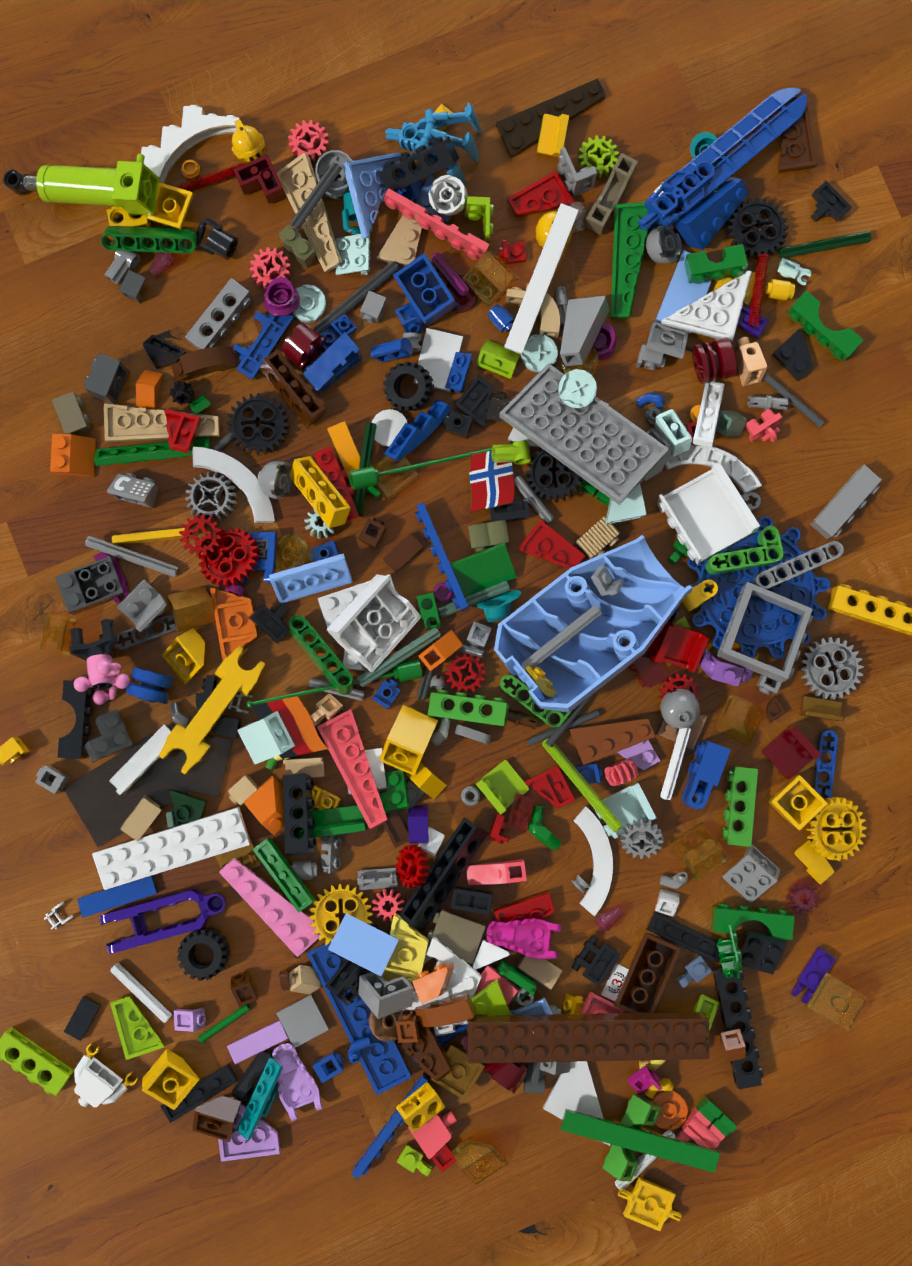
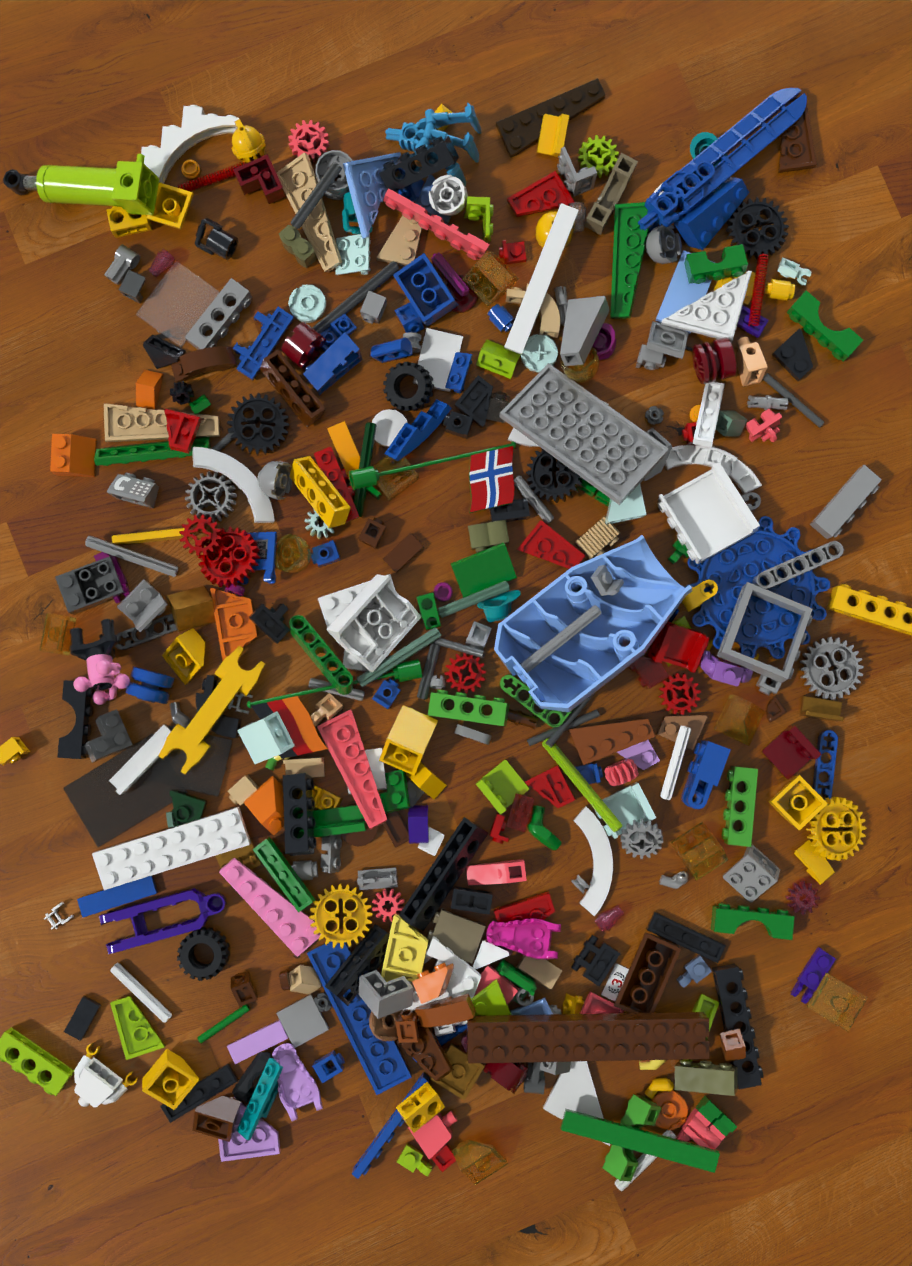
light grey brick [35,765,71,794] -> none
dark tan brick [52,391,92,436] -> none
dark grey brick [84,353,130,405] -> none
green beam [101,226,198,253] -> none
tan hinge [120,794,162,841] -> none
lavender bracket [174,1007,206,1032] -> none
coral gear [249,247,291,289] -> none
magenta hat [264,276,300,316] -> none
light blue tile [269,553,353,603] -> none
light blue tile [328,913,399,976] -> none
blue arm [347,1036,372,1063] -> none
red gear [395,845,429,888] -> none
blue plate [415,502,469,612] -> none
orange slope [419,629,463,671] -> none
arm [431,718,450,746] -> none
light grey plate [461,786,480,806] -> none
lime piece [491,441,531,465] -> none
yellow slope [525,666,557,698] -> none
light aqua tile [558,369,597,409] -> none
yellow plate [618,1177,682,1231] -> none
dark pink bracket [627,1065,662,1094] -> none
blue arm [636,392,665,408] -> none
light aqua brick [654,409,692,456] -> none
white slope [655,889,680,917] -> none
light grey cylinder [660,689,700,729] -> none
bright green beam [705,526,783,575] -> none
green hinge [717,925,743,979] -> none
black plate [739,930,786,975] -> none
dark green axle [778,231,872,259] -> none
black hinge [810,181,852,222] -> none
none -> clear piece [136,261,220,348]
none -> dark grey plate [314,992,332,1012]
none -> olive brick [675,1059,738,1096]

